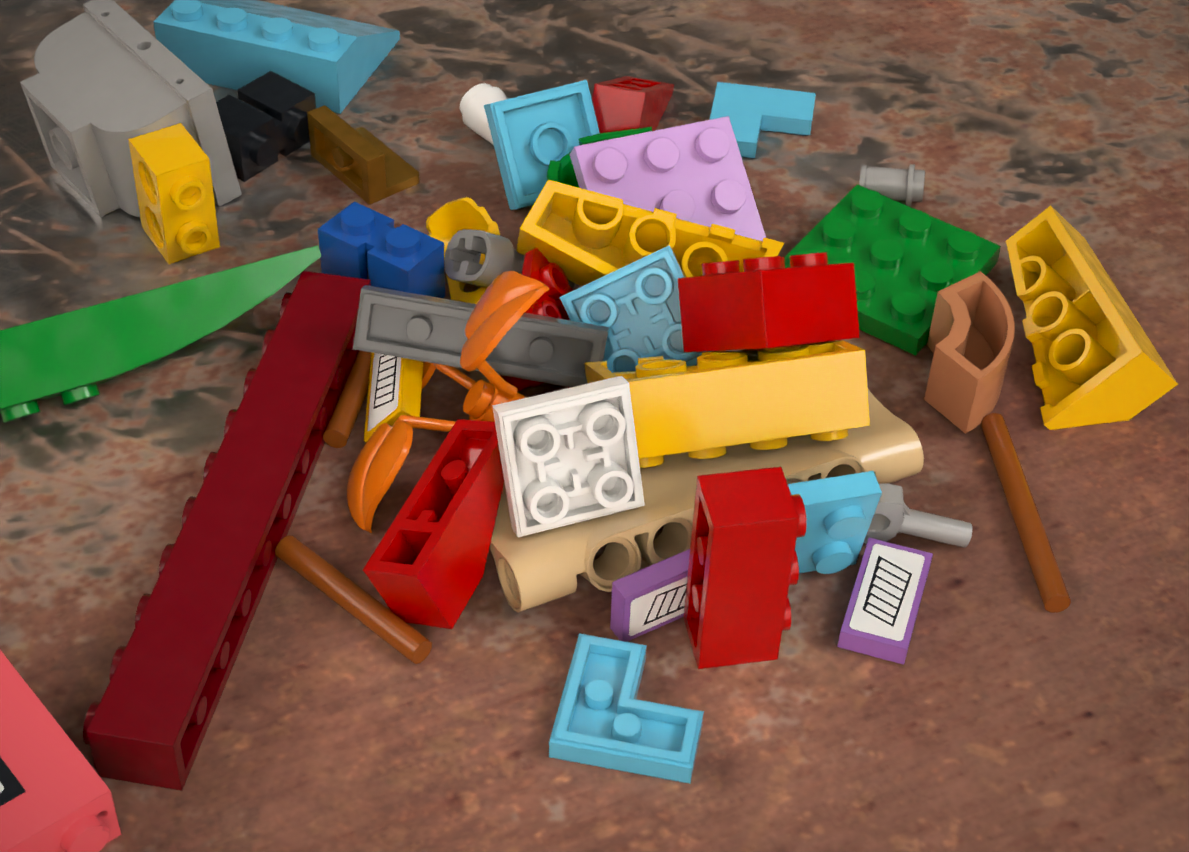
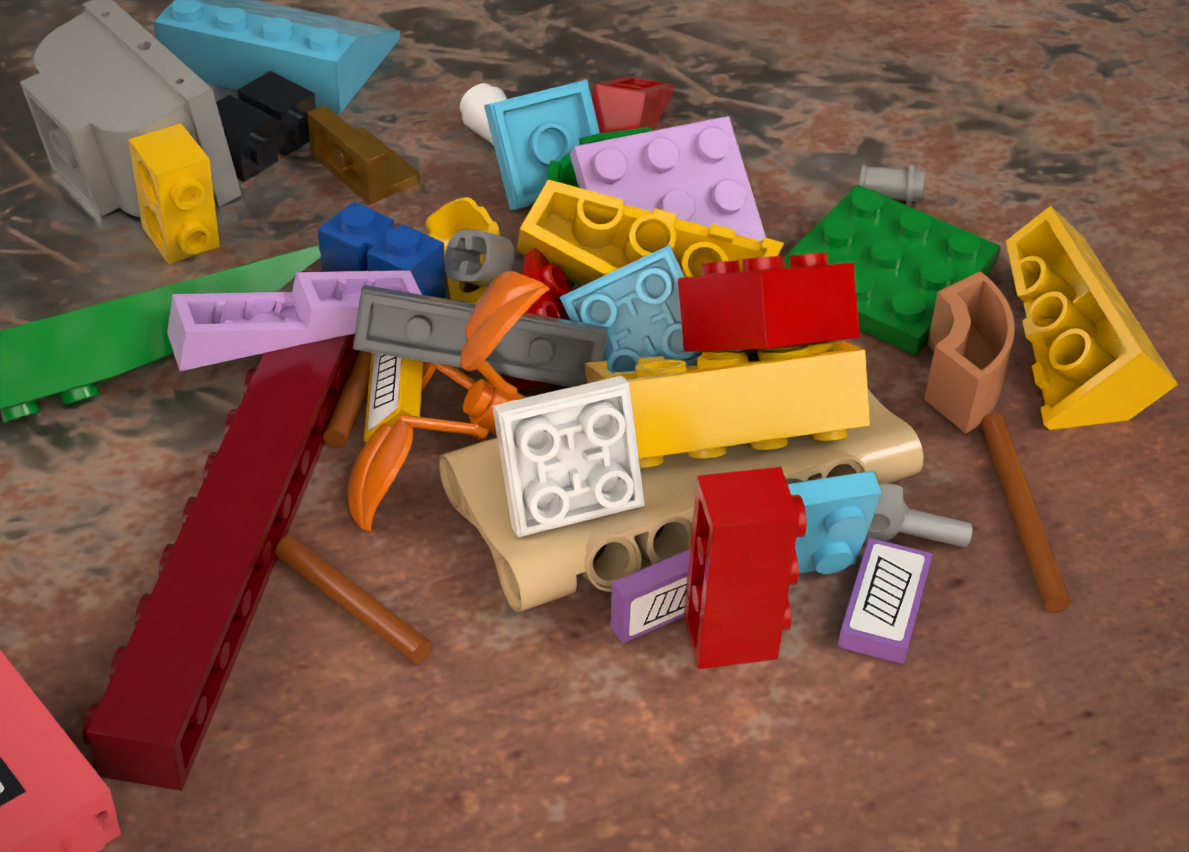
red slope [363,419,504,629] -> none
medium azure tile [549,633,704,784] -> none
medium azure tile [709,82,816,158] -> none
none -> lavender slope [167,270,422,371]

